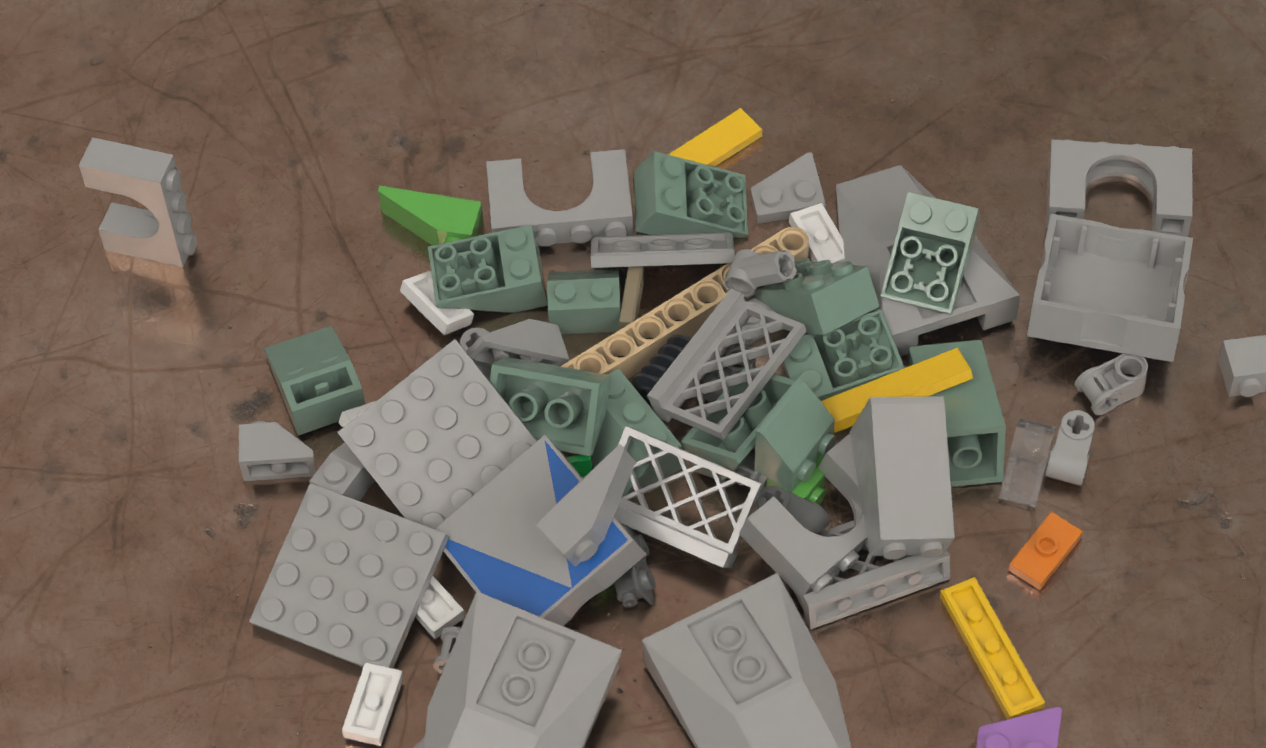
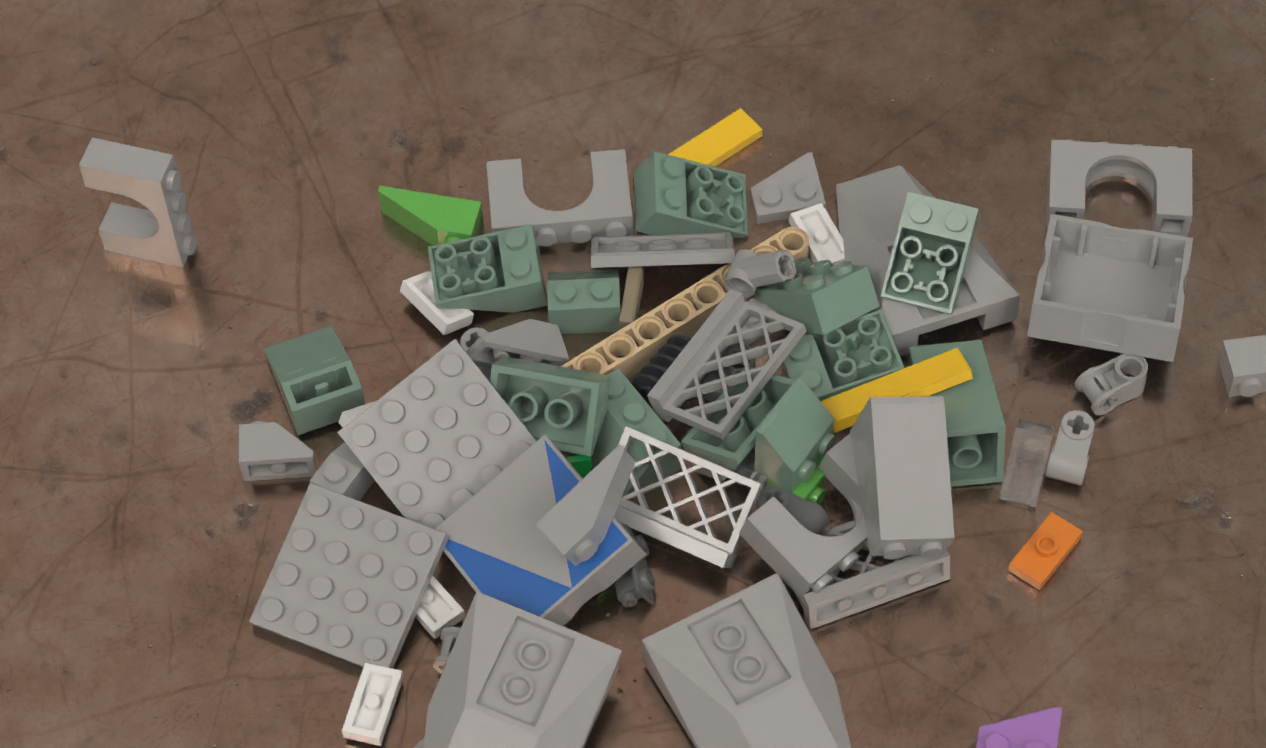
yellow tile [940,577,1045,720] -> none

